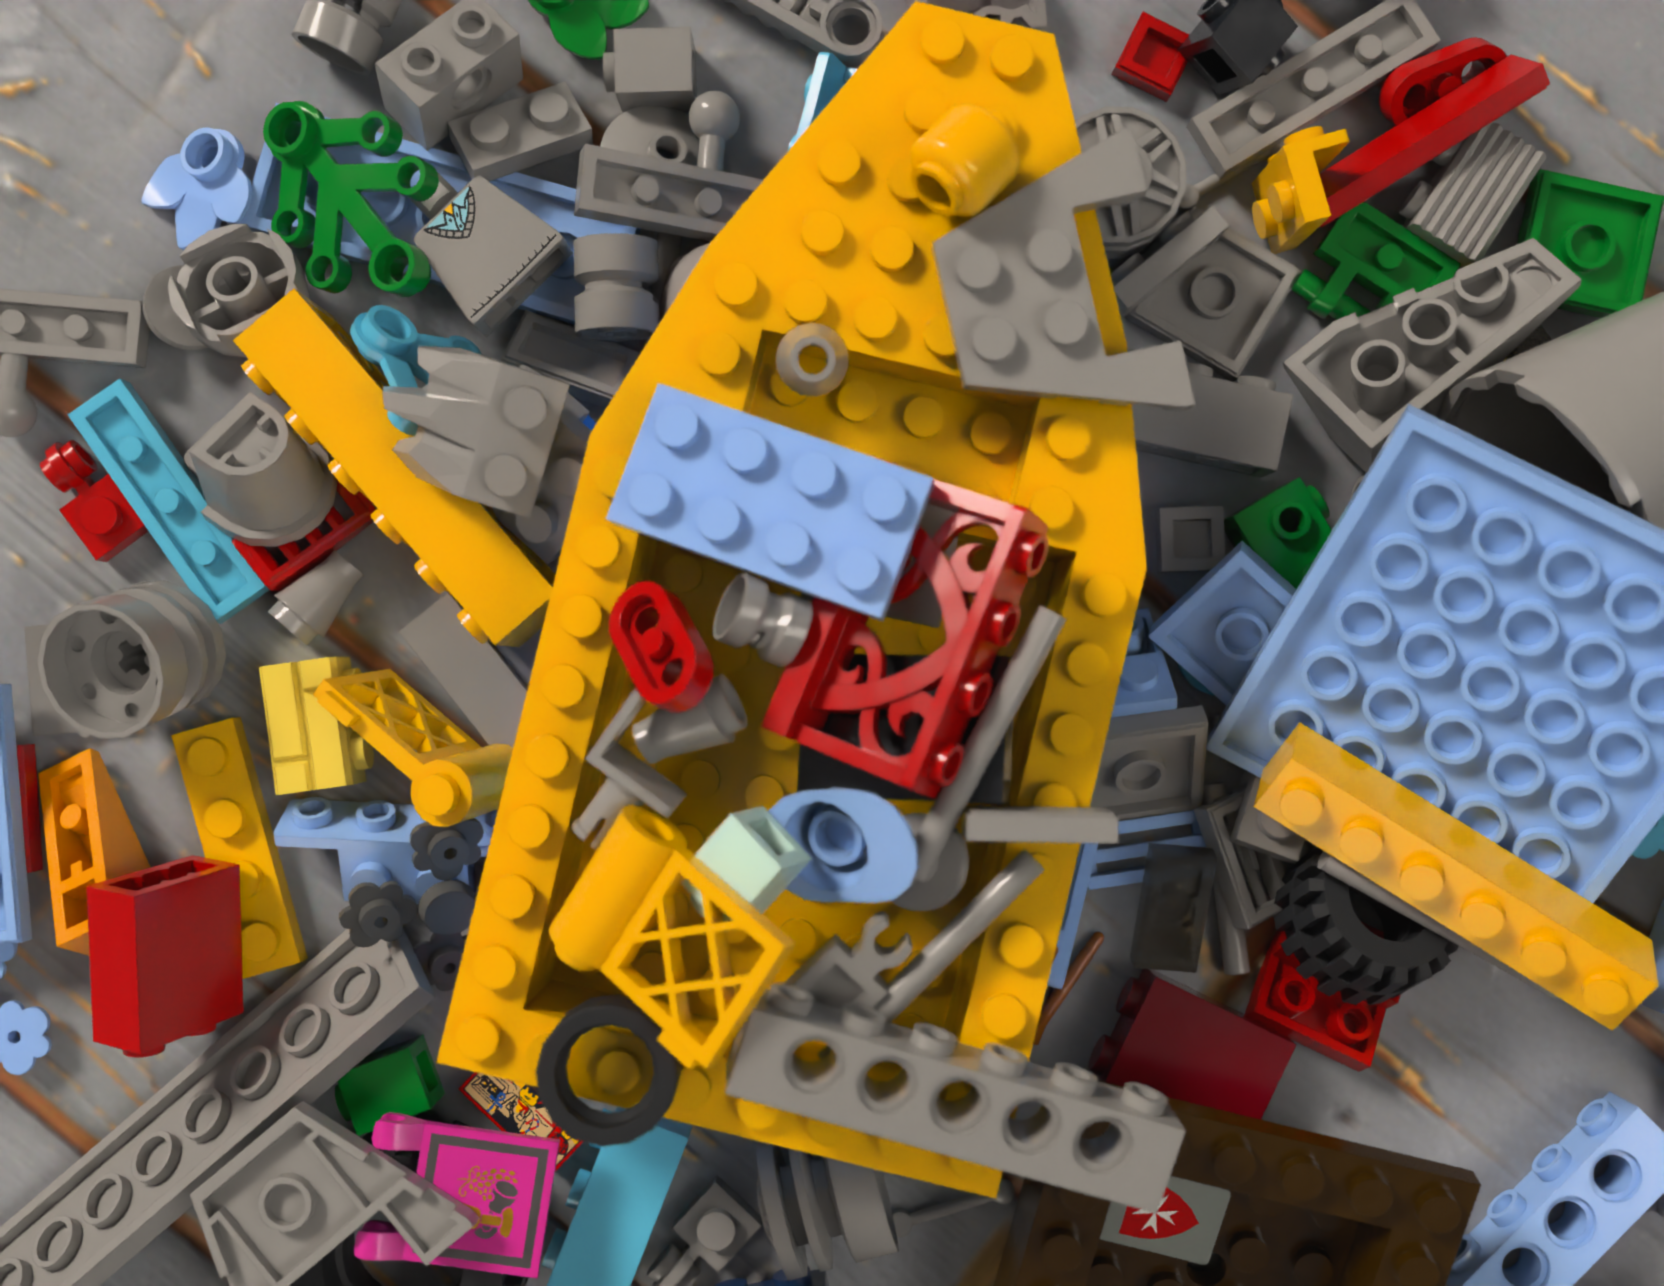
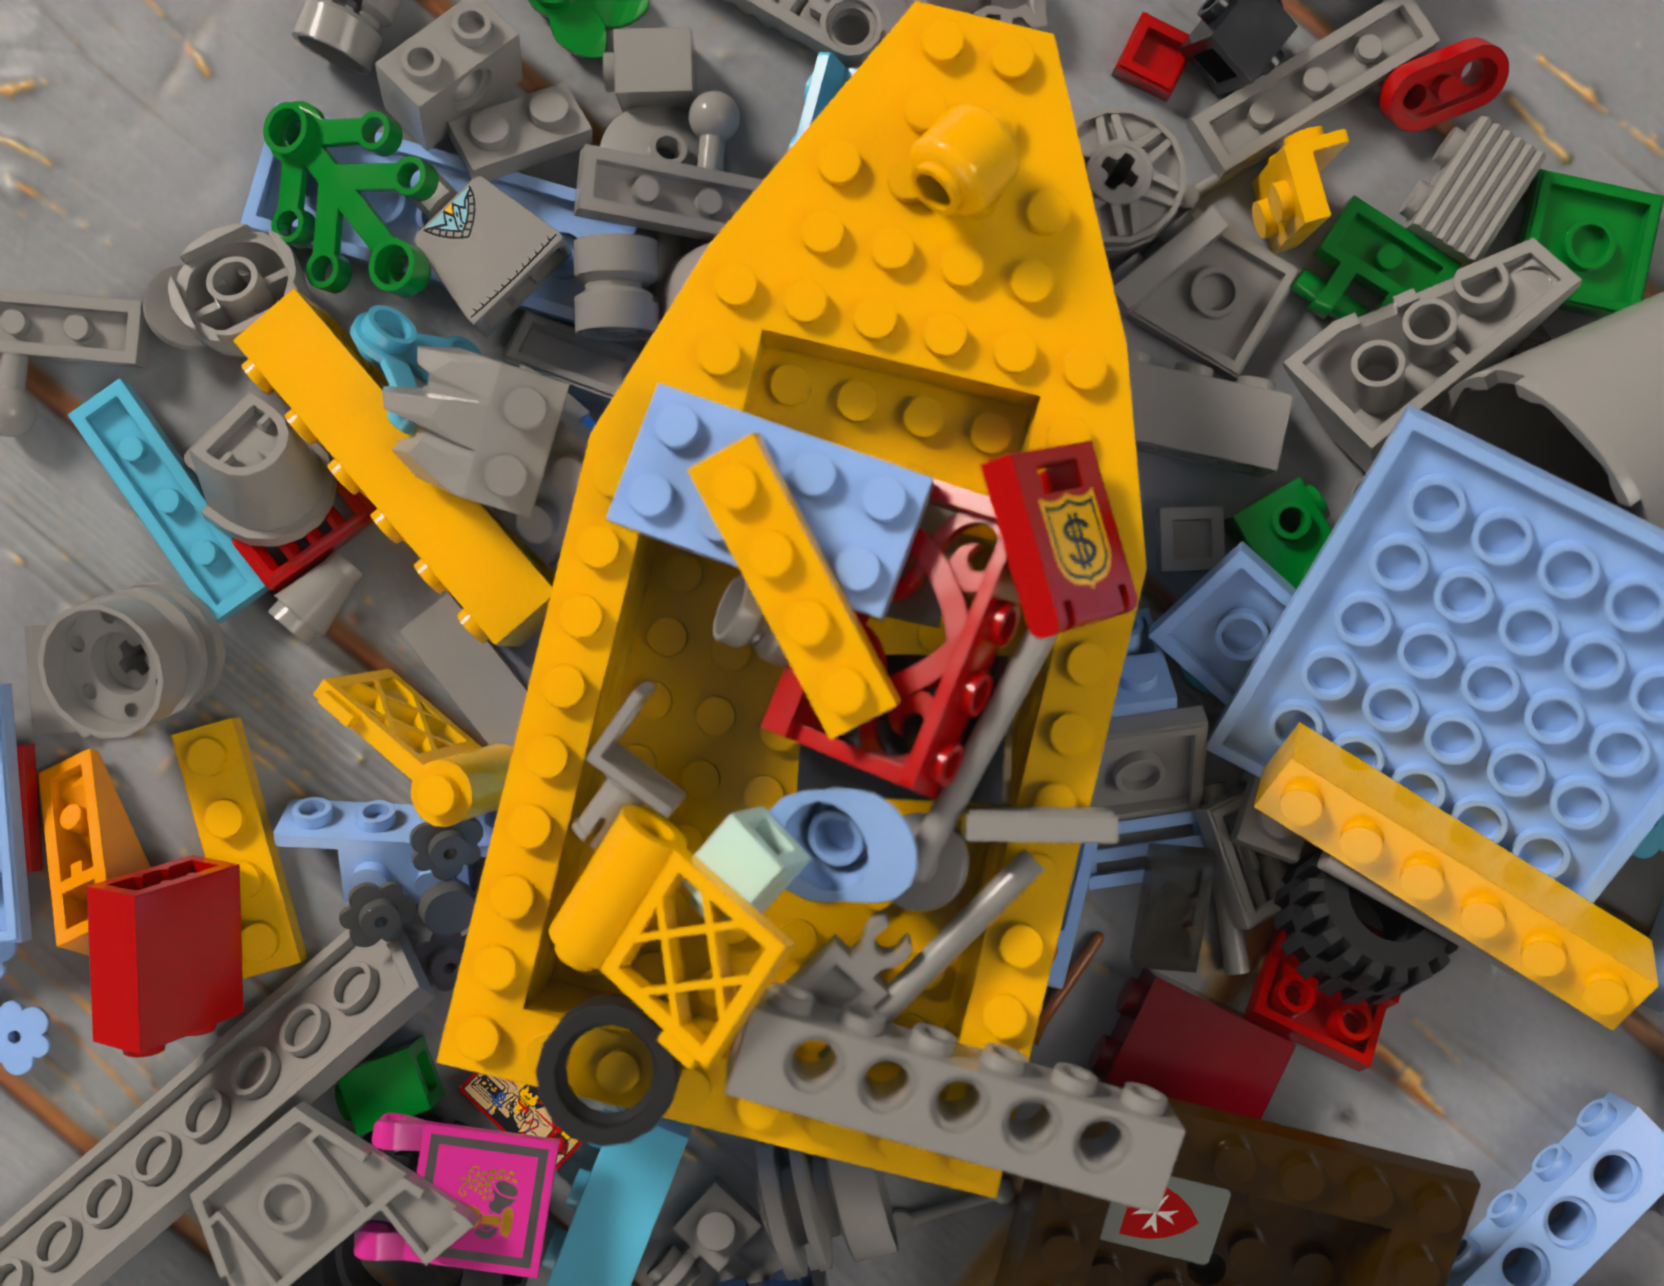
red plate [39,440,149,562] -> none
light blue plate [141,127,252,251] -> none
light yellow brick [259,656,374,795] -> none
red plate [609,581,714,713] -> none
light grey cone [632,674,747,764] -> none
light grey cone [776,323,849,396] -> none
light grey wing [932,127,1196,411] -> none
red tile [1318,54,1550,228] -> none
none -> yellow plate [687,433,901,740]
none -> red container [980,441,1137,639]

